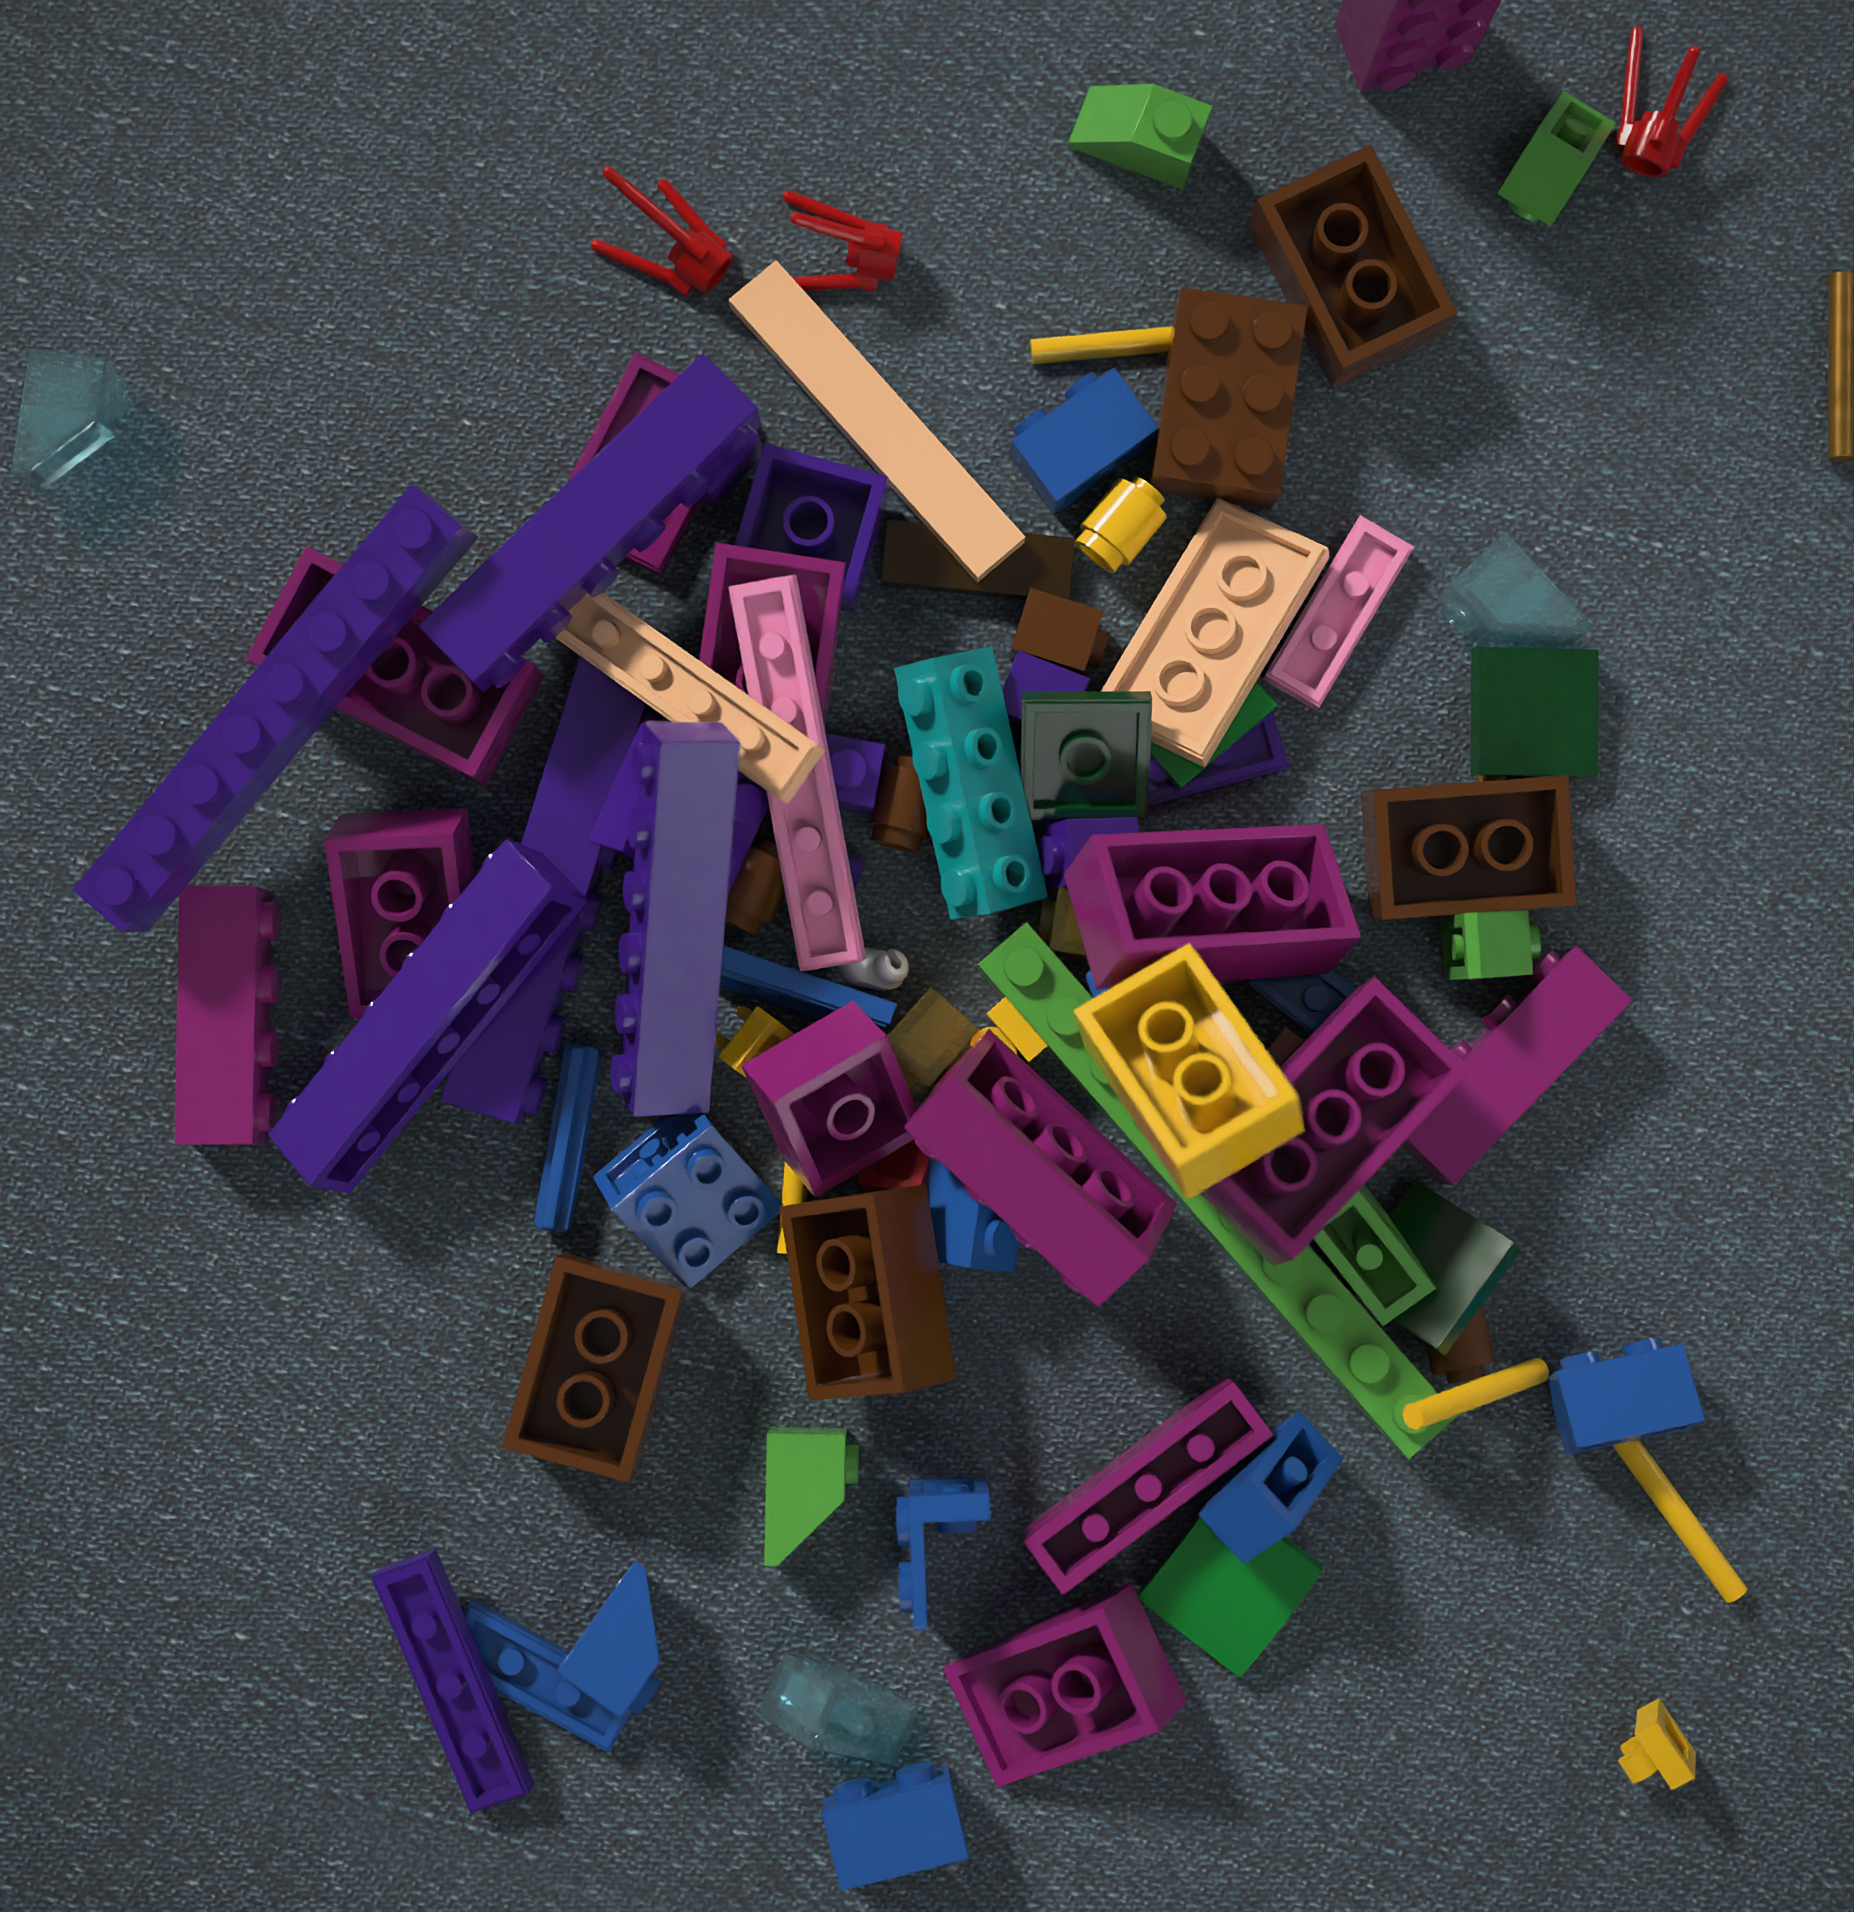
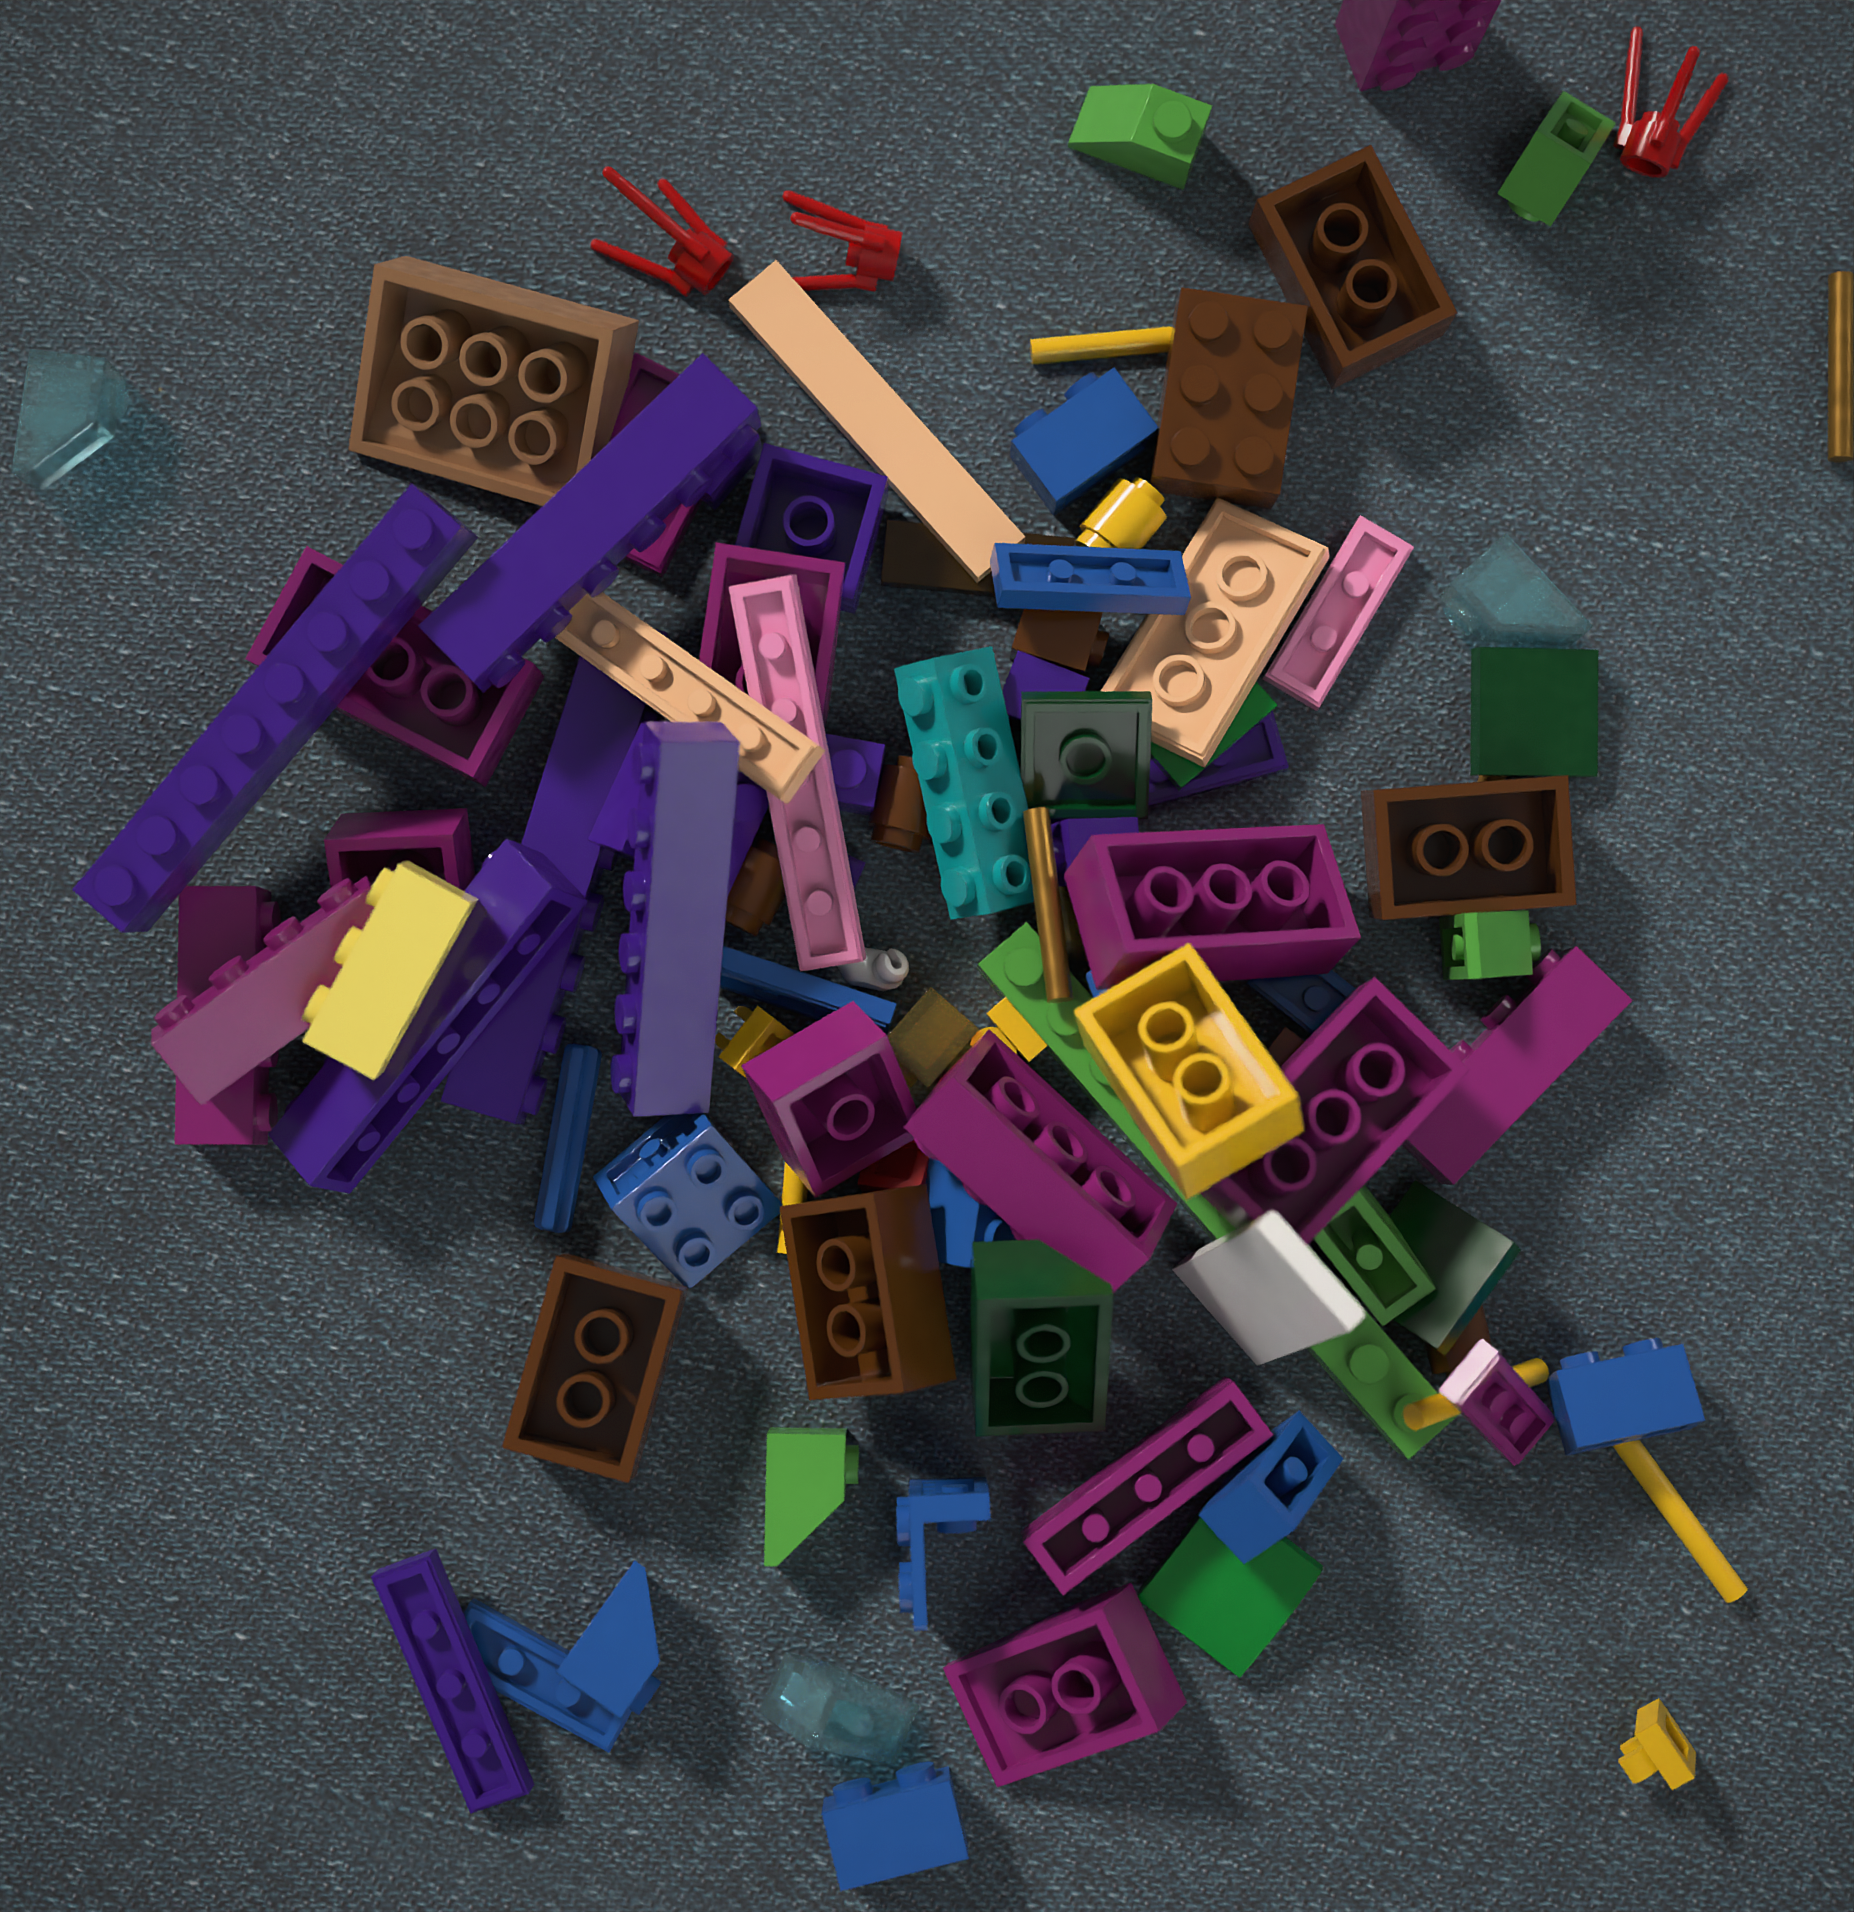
none -> magenta brick [151,876,375,1106]
none -> light yellow brick [302,861,478,1080]
none -> medium nougat slope [348,256,639,506]
none -> dark green slope [970,1239,1113,1436]
none -> blue plate [990,543,1191,615]
none -> pearl gold bar [1023,807,1073,1003]
none -> white tile [1172,1210,1366,1366]
none -> magenta tile [1438,1339,1555,1466]

